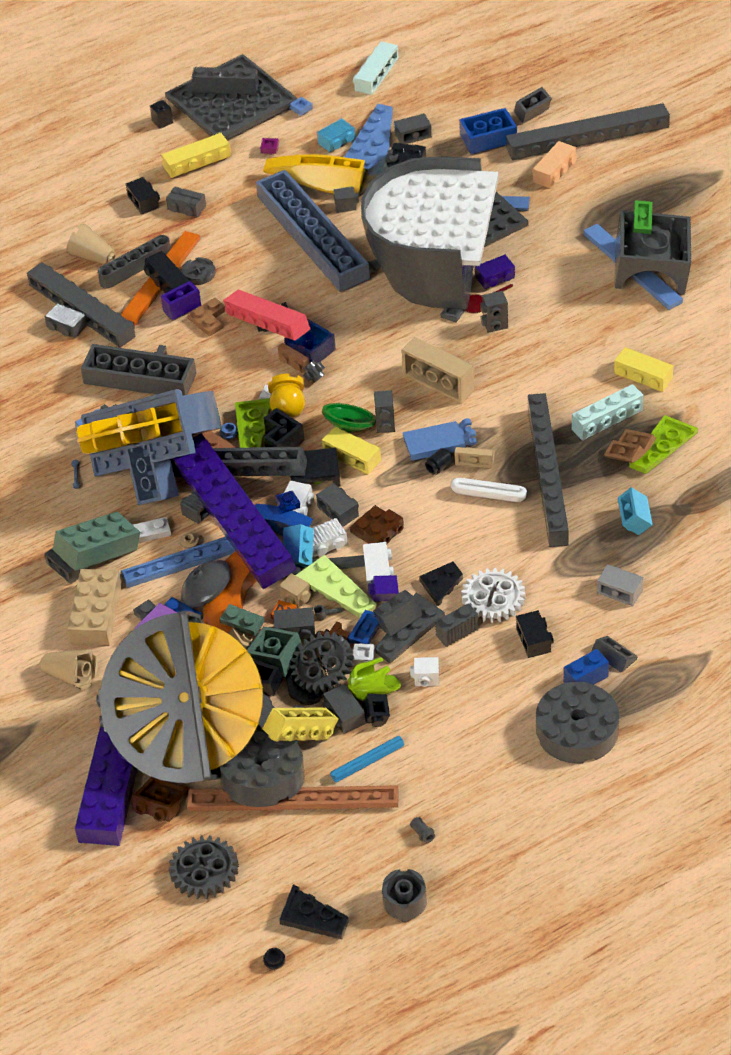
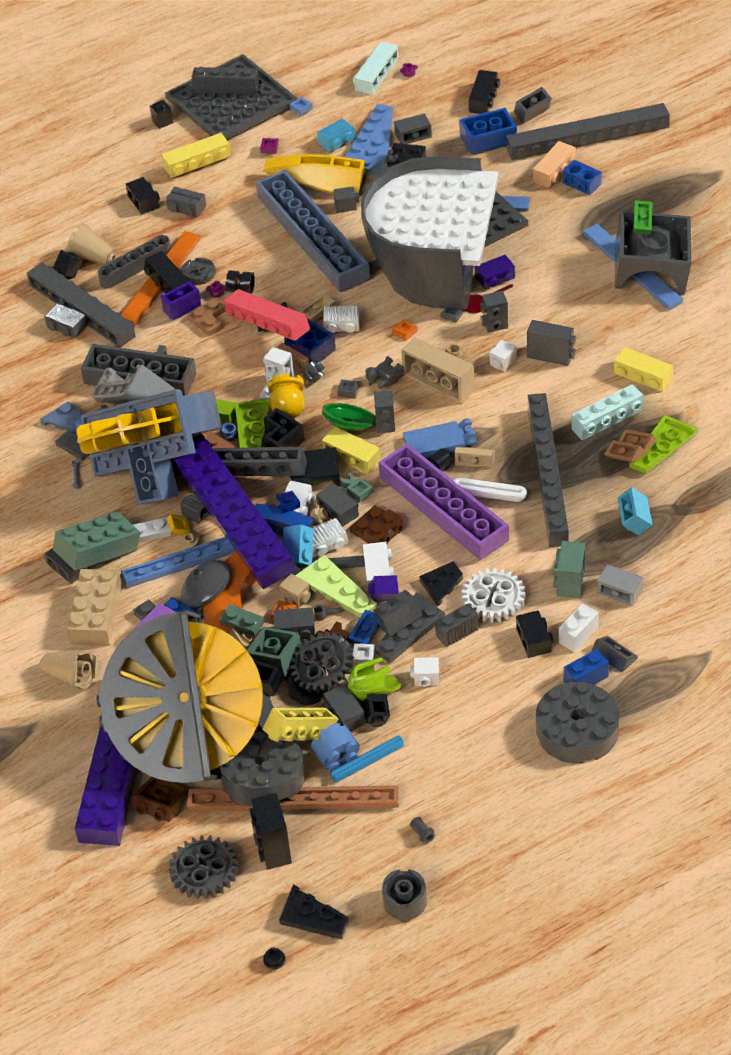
none -> sand blue wing [40,401,83,434]
none -> black brick [53,250,83,278]
none -> dark grey tile [55,430,89,461]
none -> light grey windscreen [92,364,175,405]
none -> yellow plate [167,514,191,535]
none -> magenta plate [206,281,226,298]
none -> lime brick [216,399,236,425]
none -> black wheel [226,270,255,294]
none -> black brick [249,793,292,870]
none -> white brick [263,347,294,384]
none -> tan plate [298,293,336,324]
none -> tan plate [311,504,328,524]
none -> medium blue brick [311,723,360,772]
none -> white brick [323,305,360,333]
none -> dark grey tile [337,379,359,398]
none -> sand green plate [340,472,374,502]
none -> dark grey animal [365,356,404,389]
none -> medium lavender brick [378,444,509,560]
none -> orange tile [392,320,418,341]
none -> magenta plate [400,63,418,78]
none -> tan plate [445,344,463,358]
none -> black brick [469,70,500,114]
none -> white brick [489,340,517,372]
none -> dark grey brick [527,320,576,366]
none -> sand green brick [553,541,585,598]
none -> white brick [559,603,599,652]
none -> blue brick [562,160,602,195]

